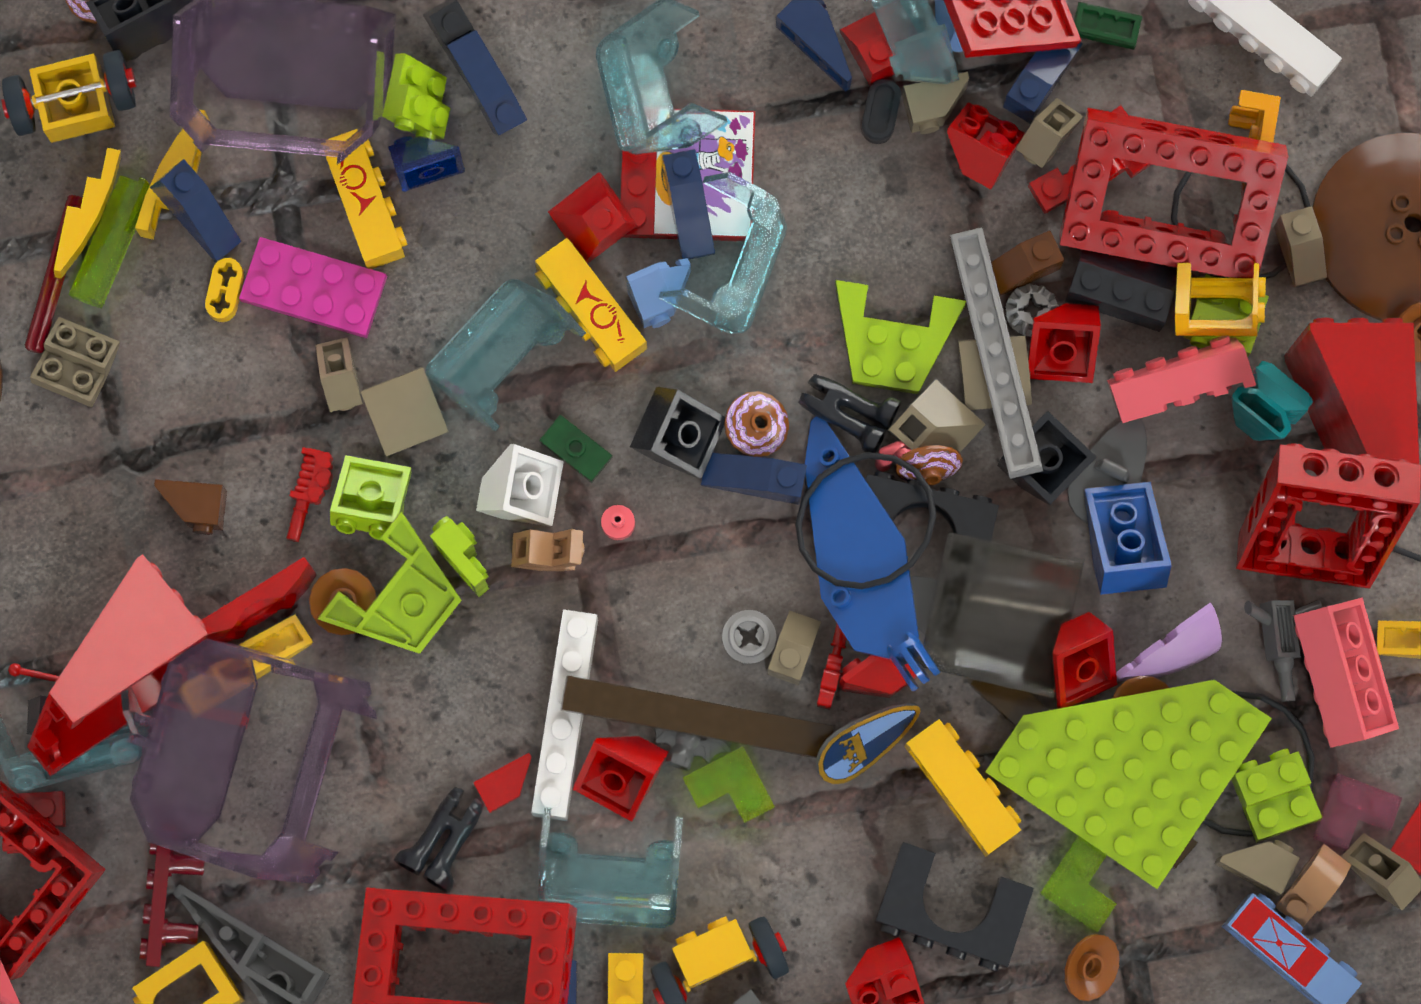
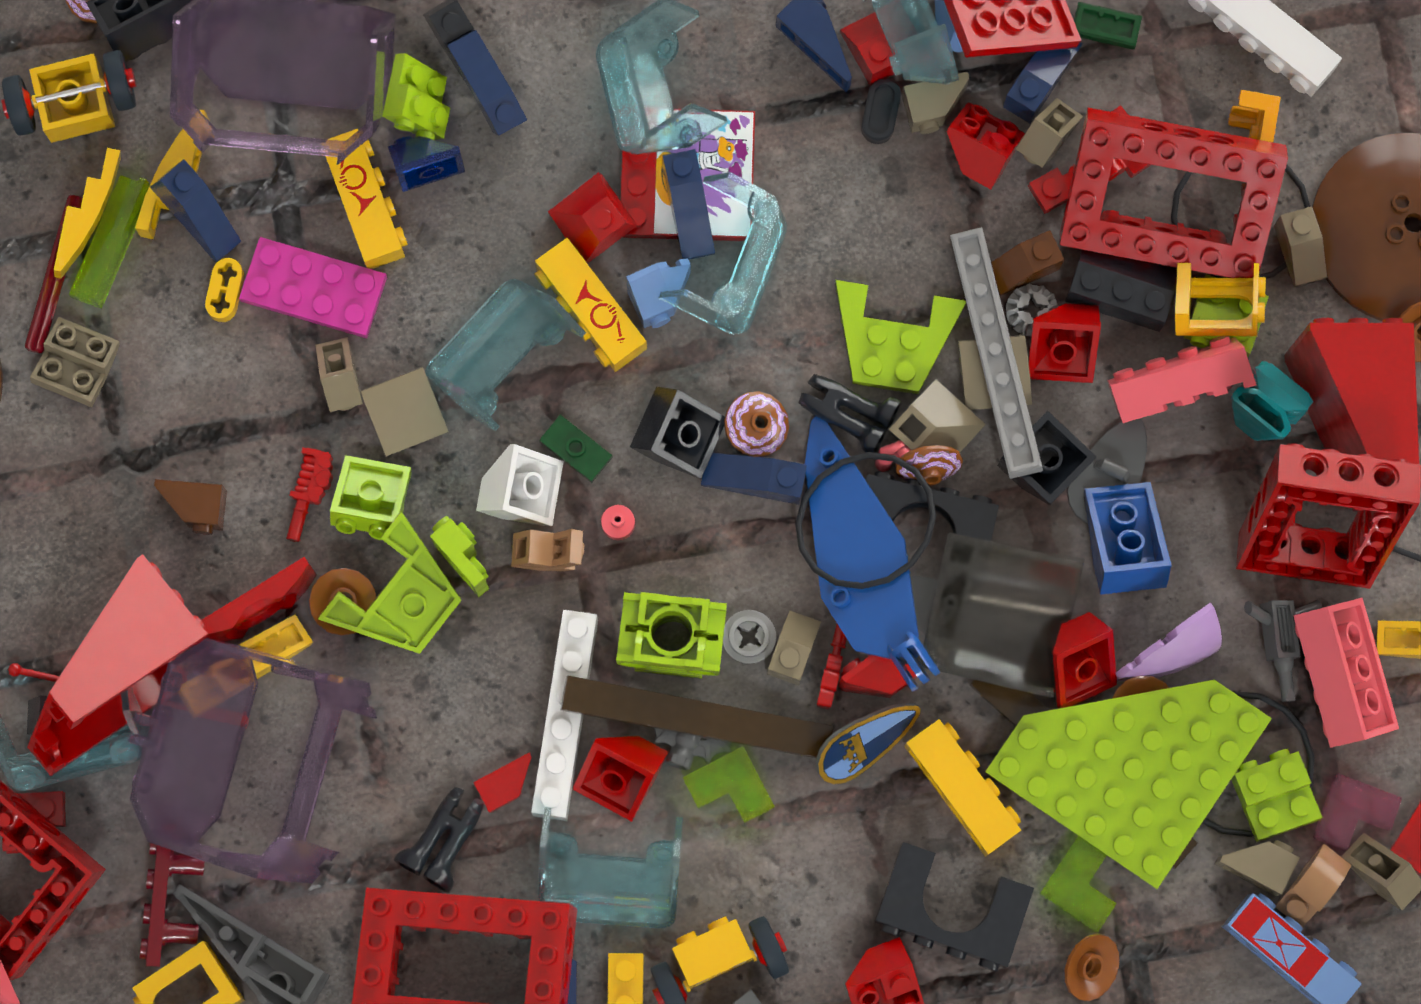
none -> lime piece [616,592,727,679]

